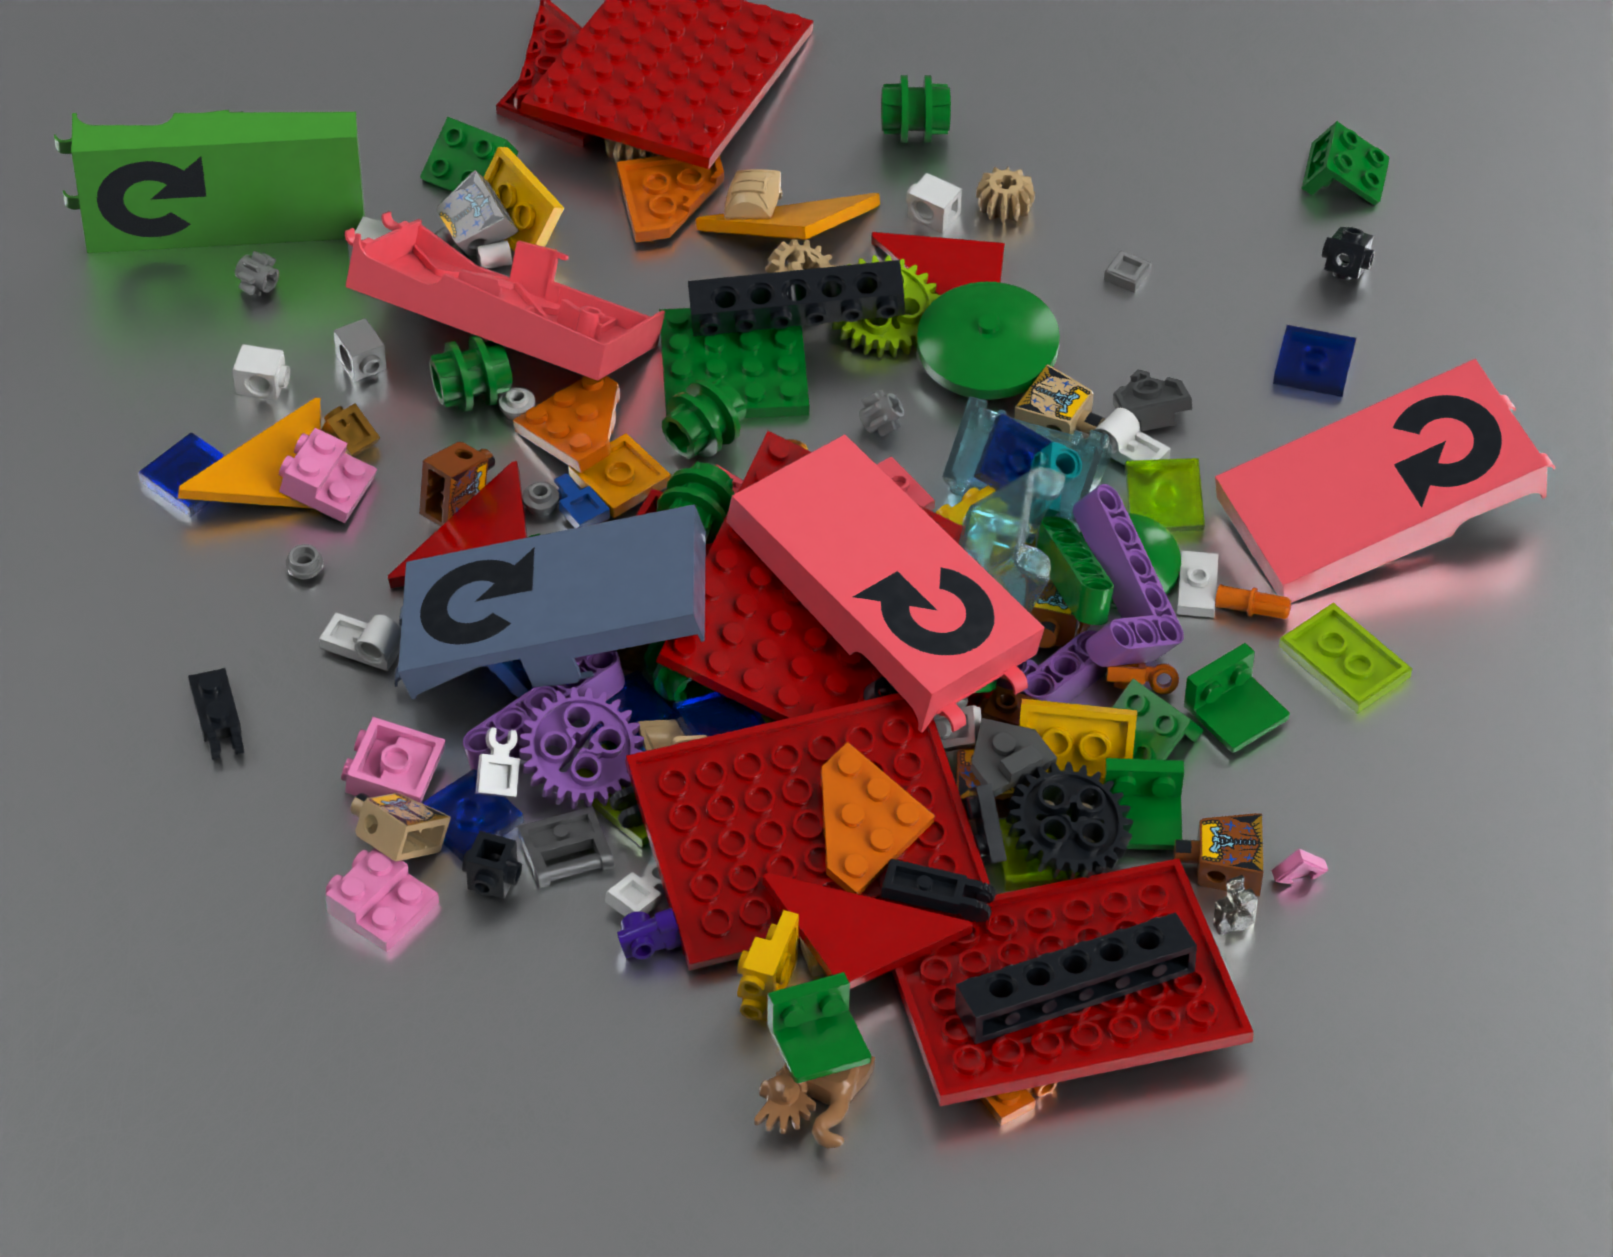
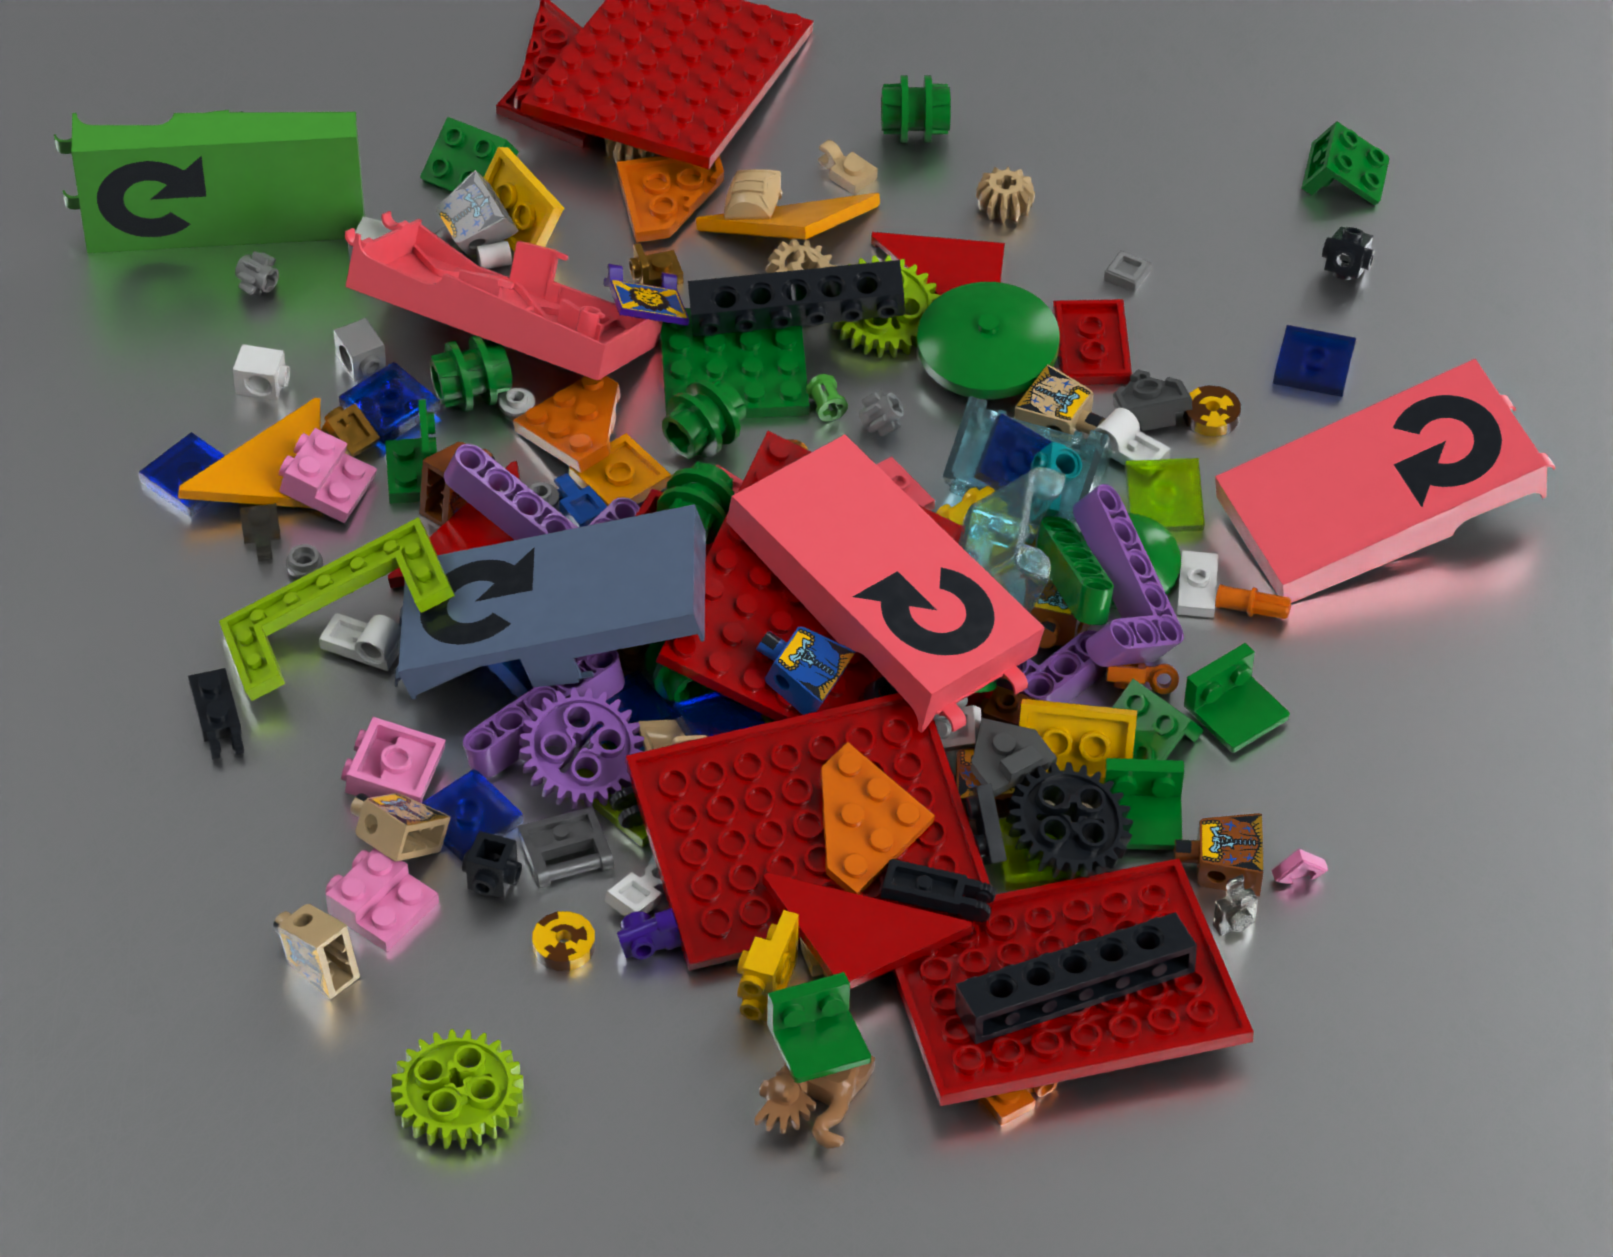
white plate [475,728,520,798] -> none
white brick [906,173,962,234] -> none
lime tile [1278,602,1412,714] -> none
none -> lime plate [219,517,455,701]
none -> clear smoke plate [239,503,281,561]
none -> tan torso [273,904,360,1000]
none -> clear blue plate [338,362,441,445]
none -> green bracket [385,399,437,504]
none -> lime gear [391,1029,524,1149]
none -> medium lavender beam [444,444,640,540]
none -> yellow piece [532,911,595,971]
none -> flag [603,264,689,326]
none -> pearl gold bracket [629,243,684,287]
none -> torso [756,627,855,715]
none -> bright green bush [806,374,848,422]
none -> tan plate [818,139,878,196]
none -> red tile [1053,299,1132,385]
none -> piece [1183,385,1241,437]

